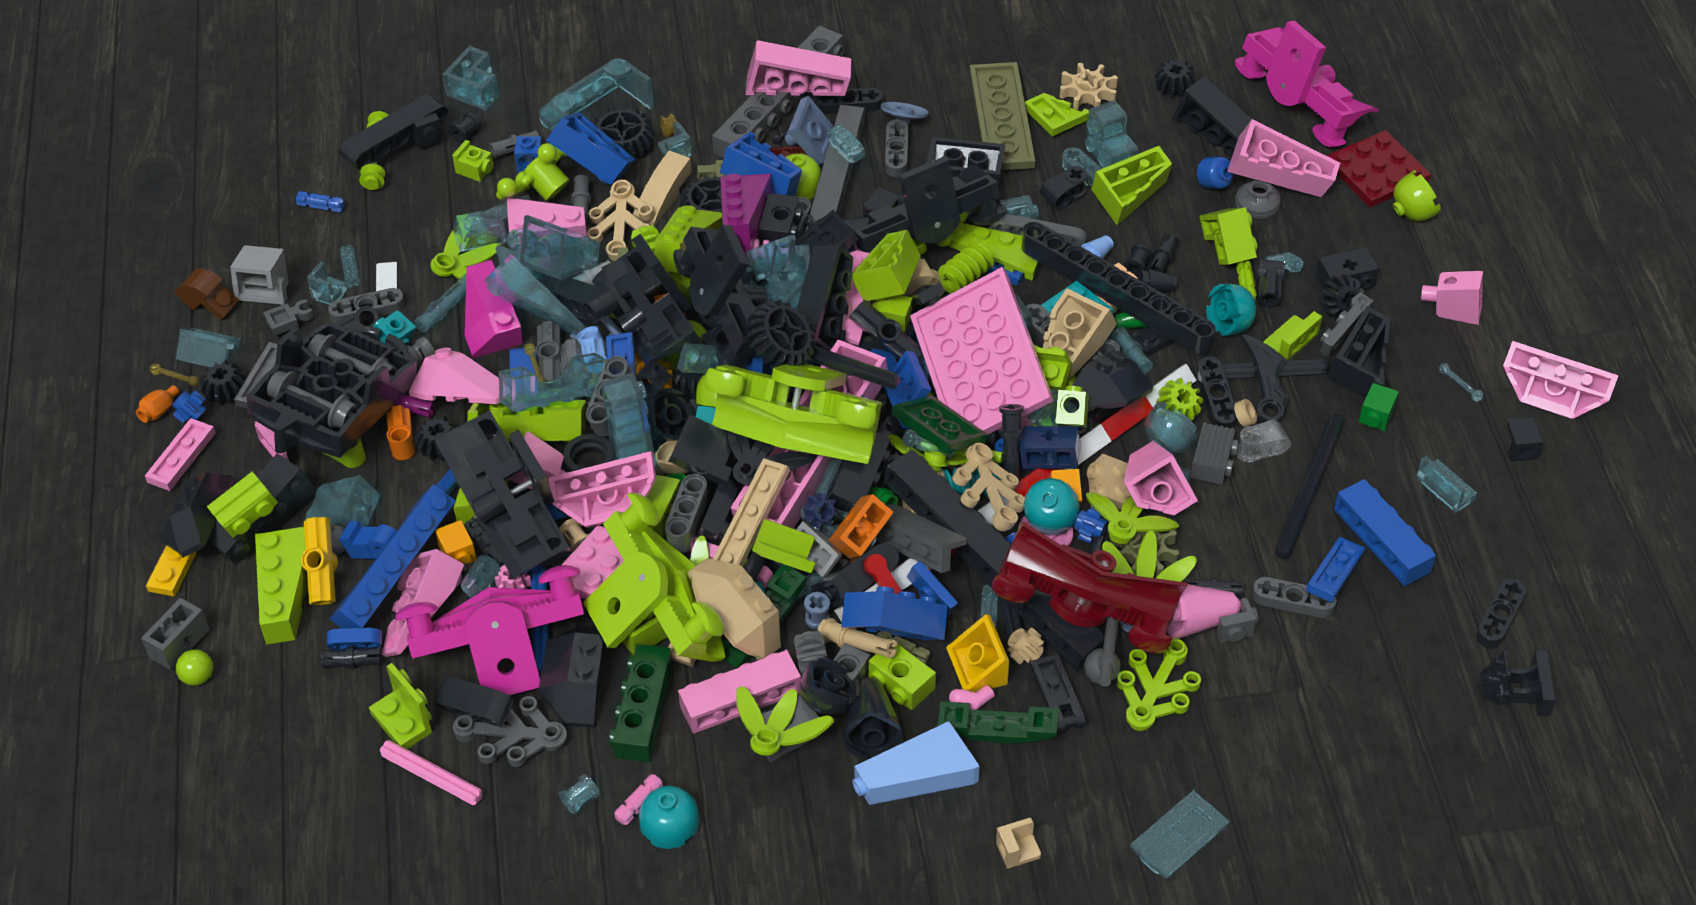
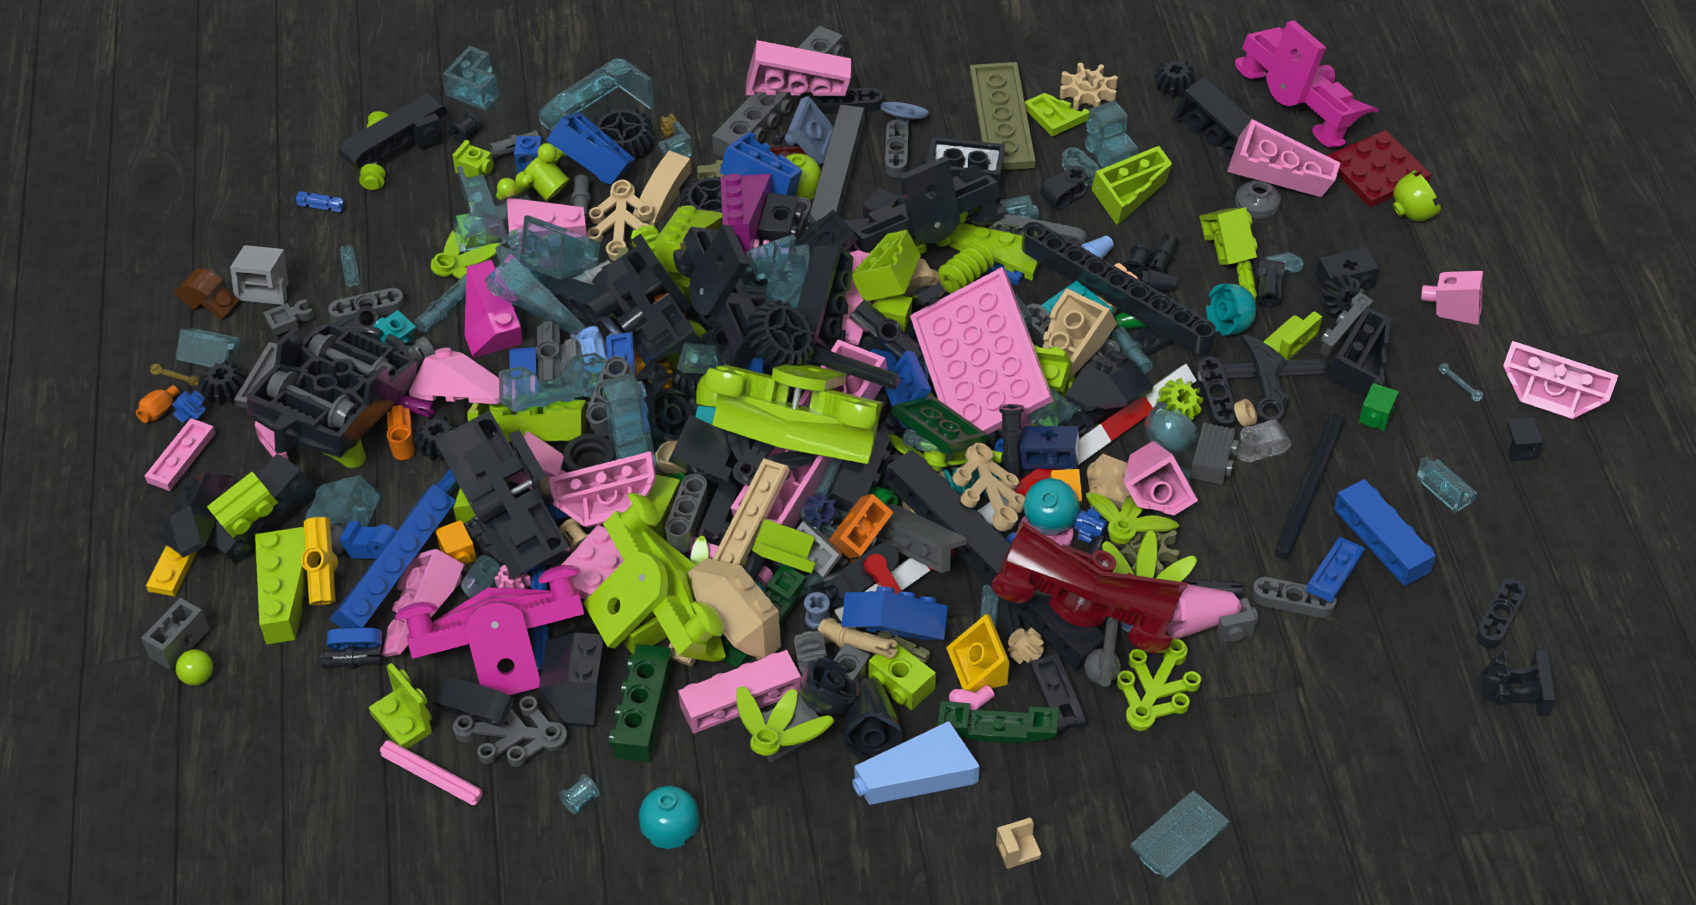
clear light blue panel [307,262,348,305] -> none
white sticker [376,262,397,291] -> none
clear yellow hinge [524,343,546,386] -> none
bright pink axle [614,774,663,825] -> none
clear light blue beam [827,125,865,163] -> none
blue plate [907,561,957,617] -> none
brick [1056,386,1089,428] -> none
blue head [1197,157,1234,189] -> none
none -> clear light blue panel [457,166,496,220]

